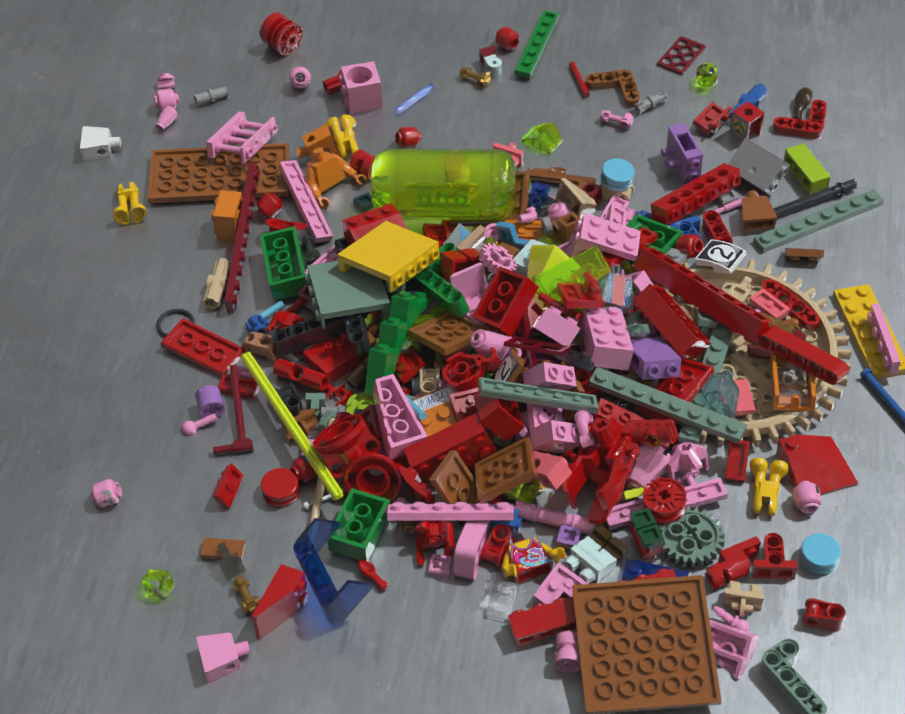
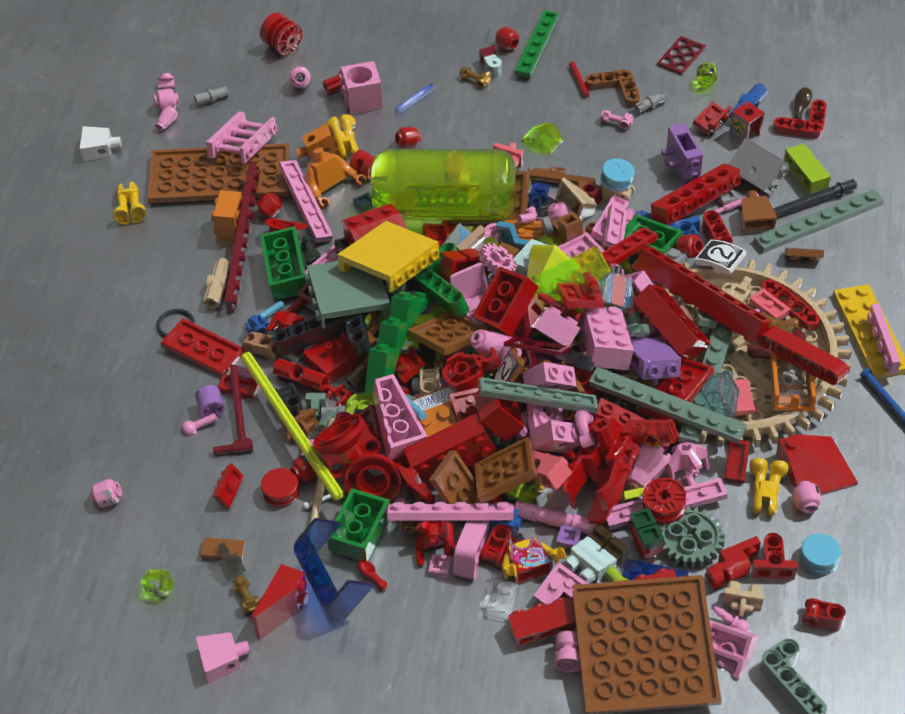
bright pink bracket [567,213,641,261] -> none
none -> lime pin [604,566,629,582]

